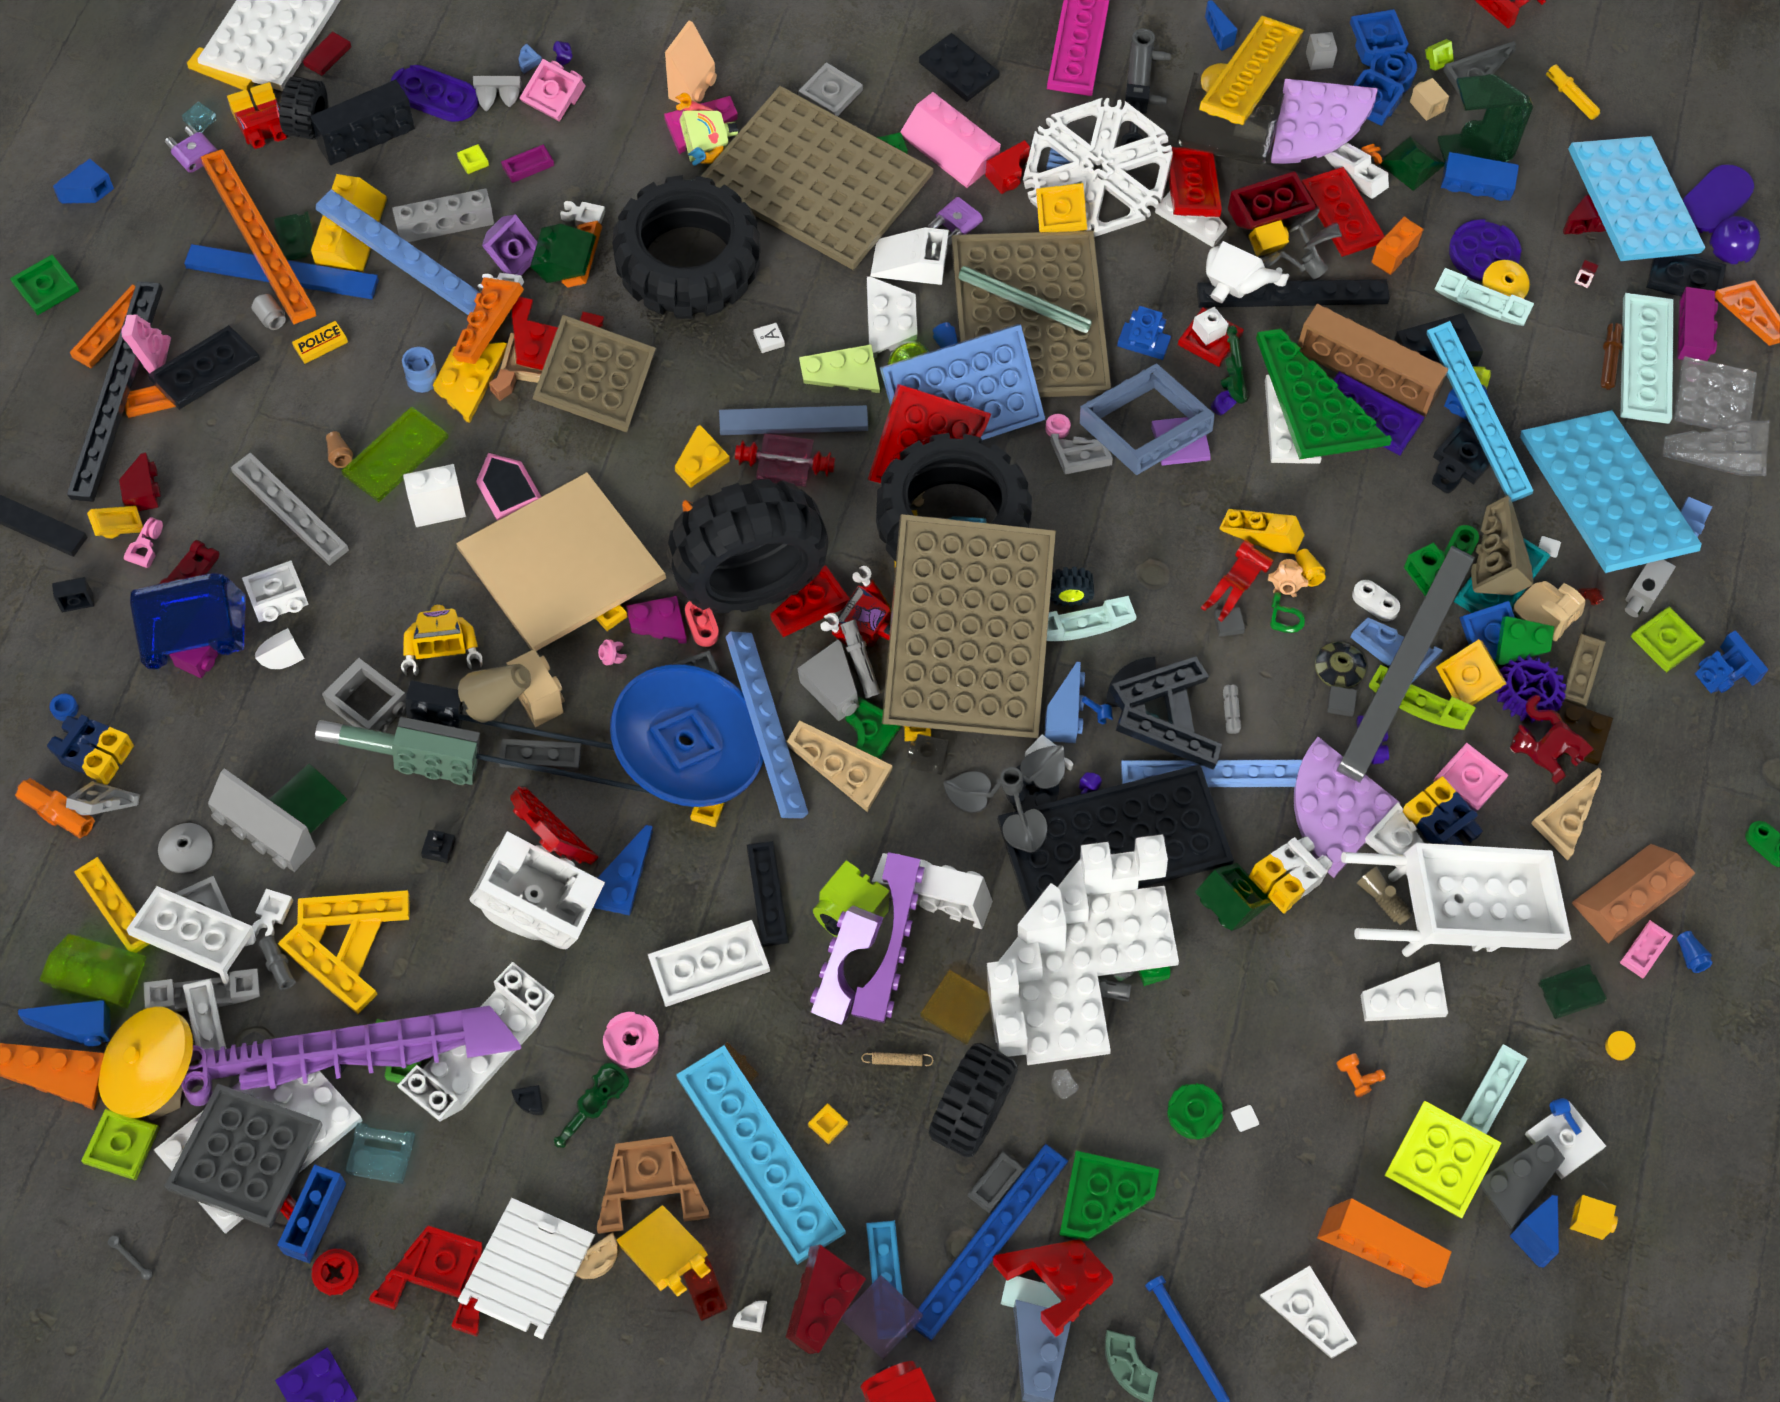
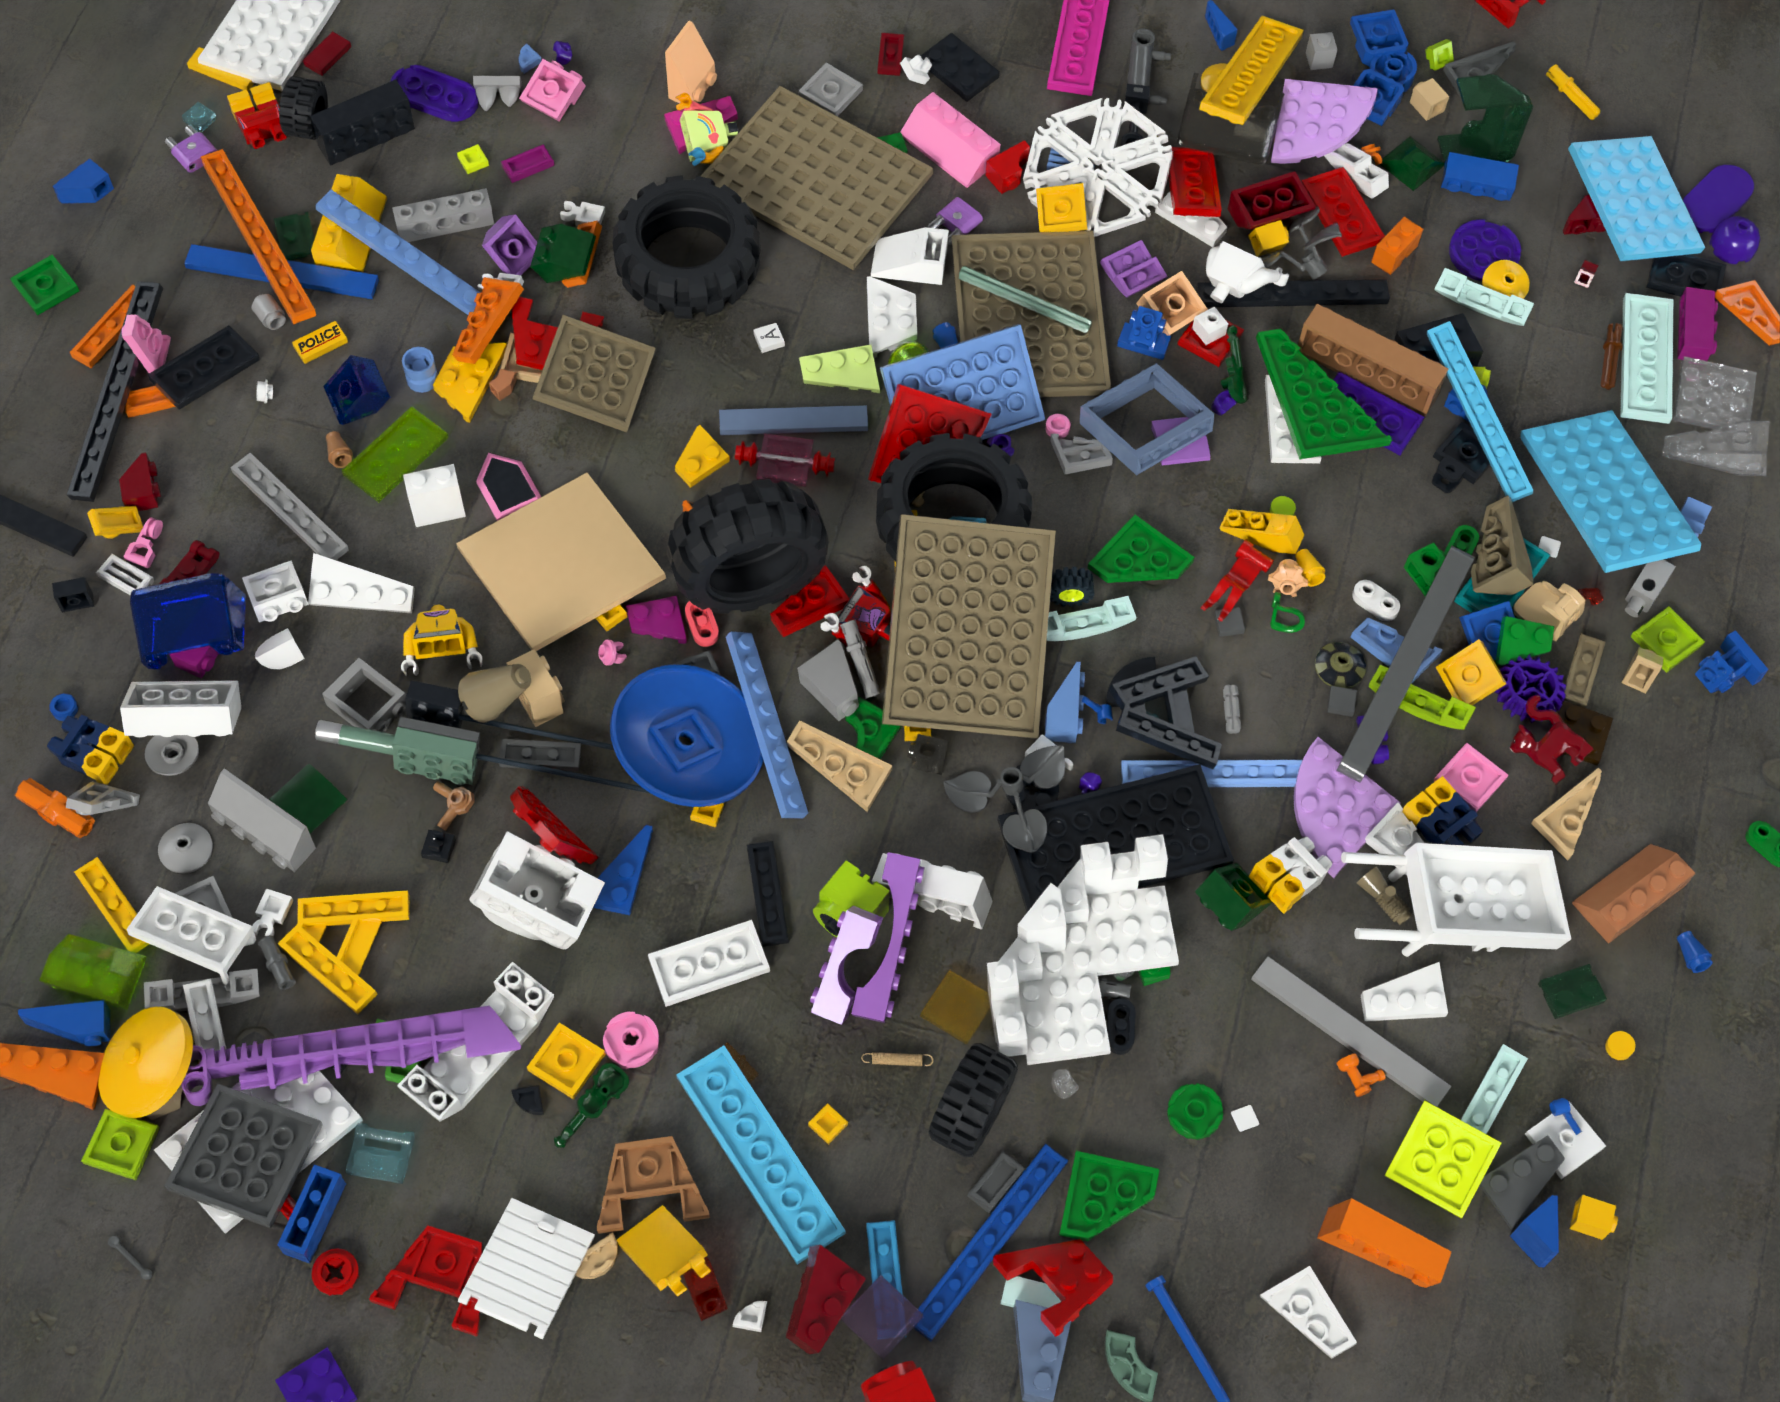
bright pink plate [1620,920,1673,978] -> none
none -> white tile [96,554,155,600]
none -> white brick [120,681,241,737]
none -> light grey dish [145,735,199,776]
none -> white plate [256,379,273,403]
none -> white wing [308,553,415,613]
none -> clear blue slope [323,355,390,425]
none -> medium nougat piece [433,781,474,831]
none -> yellow plate [527,1022,606,1100]
none -> dark red plate [878,33,904,76]
none -> white tile [900,55,932,85]
none -> dark purple plate [987,434,1014,456]
none -> green plate [1087,515,1195,583]
none -> medium lavender slope [1100,240,1168,298]
none -> black plate [1106,999,1136,1055]
none -> light nougat slope [1136,271,1208,336]
none -> light grey tile [1251,957,1452,1107]
none -> lime tile [1270,496,1296,516]
none -> tan slope [1622,647,1663,694]

